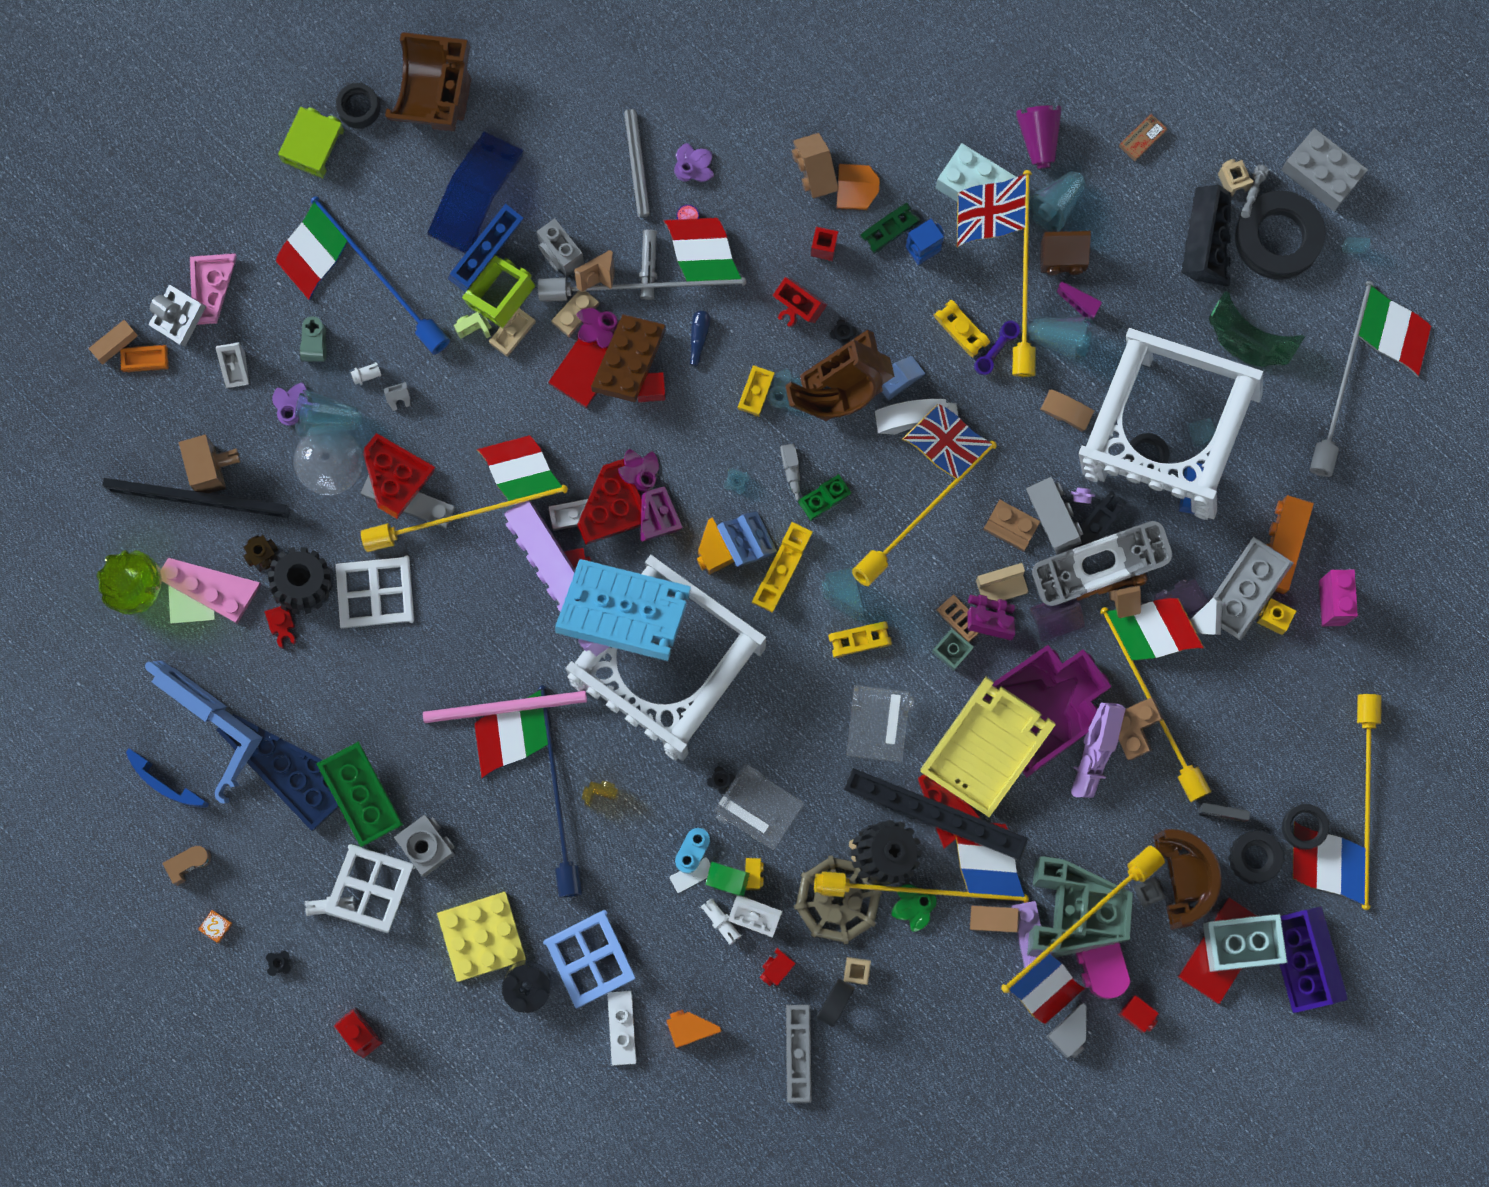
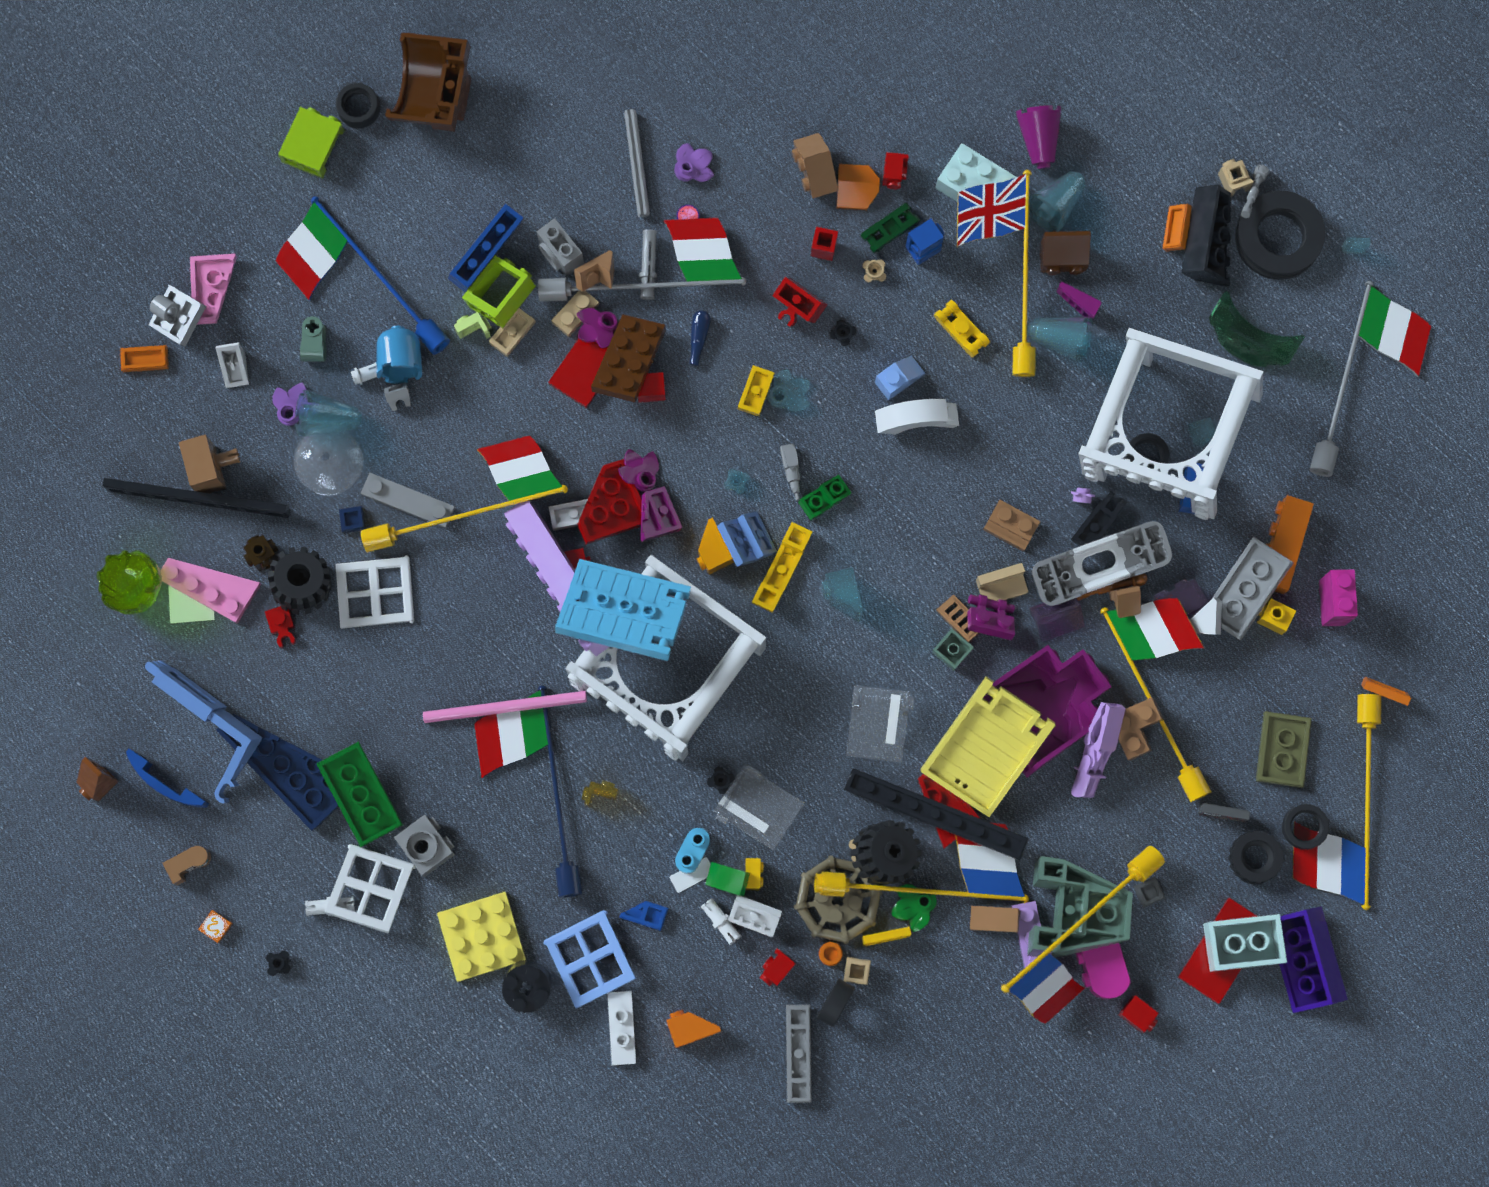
medium nougat tile [88,320,138,365] -> none
red torso [334,1007,382,1058] -> none
red plate [363,433,435,519] -> none
clear blue windscreen [427,131,524,253] -> none
reddish brown piece [785,330,895,421] -> none
yellow plate [828,621,892,658] -> none
flag [852,404,997,586] -> none
dark purple bar [974,321,1020,376] -> none
light grey brick [1026,477,1083,555] -> none
medium nougat slope [1040,389,1094,431] -> none
light grey slope [1046,1003,1086,1058] -> none
tile [1119,114,1167,161] -> none
reddish brown piece [1153,829,1221,930] -> none
light grey brick [1281,128,1368,212] -> none
none -> dark orange slope [76,757,119,802]
none -> dark blue tile [339,506,366,533]
none -> dark azure cylinder [376,326,422,384]
none -> blue tile [619,901,669,931]
none -> orange tile [819,942,843,966]
none -> yellow tile [862,926,911,946]
none -> tan plate [863,260,886,283]
none -> red brick [882,152,909,190]
none -> orange tile [1162,204,1192,251]
none -> olive tile [1256,711,1312,788]
none -> orange tile [1361,677,1411,706]

